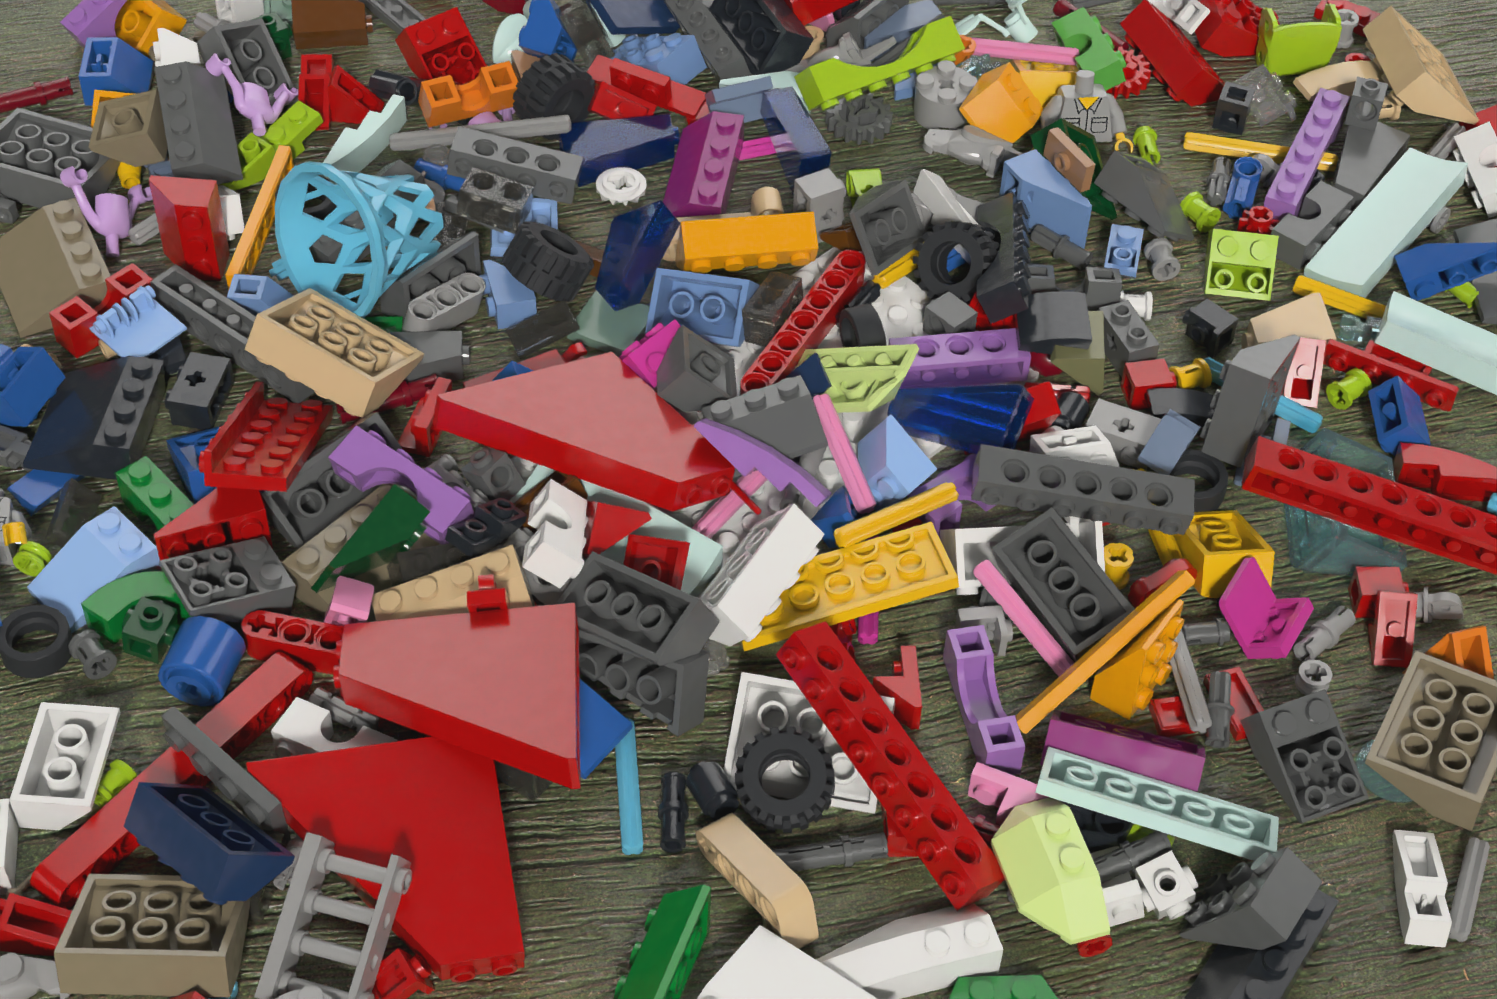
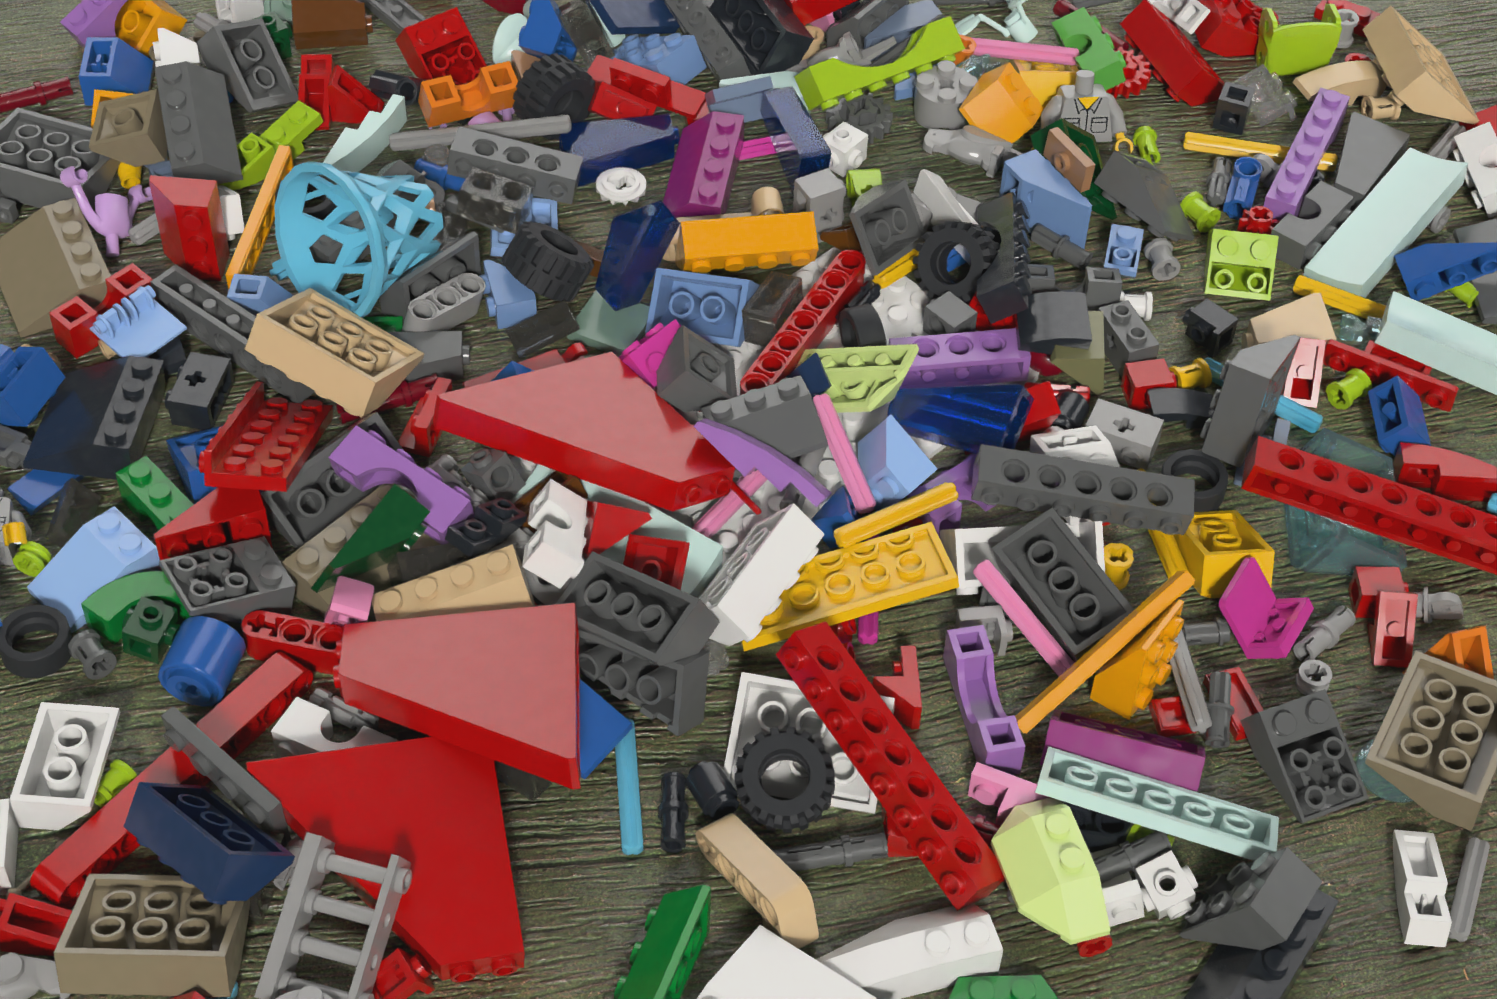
lavender piece [205,53,299,137] -> none
red tile [467,574,510,613] -> none
red plate [1128,558,1198,609] -> none
sand blue slope [1137,409,1200,475] -> none
dark grey brick [1344,77,1388,131] -> none
none -> white brick [819,121,868,177]

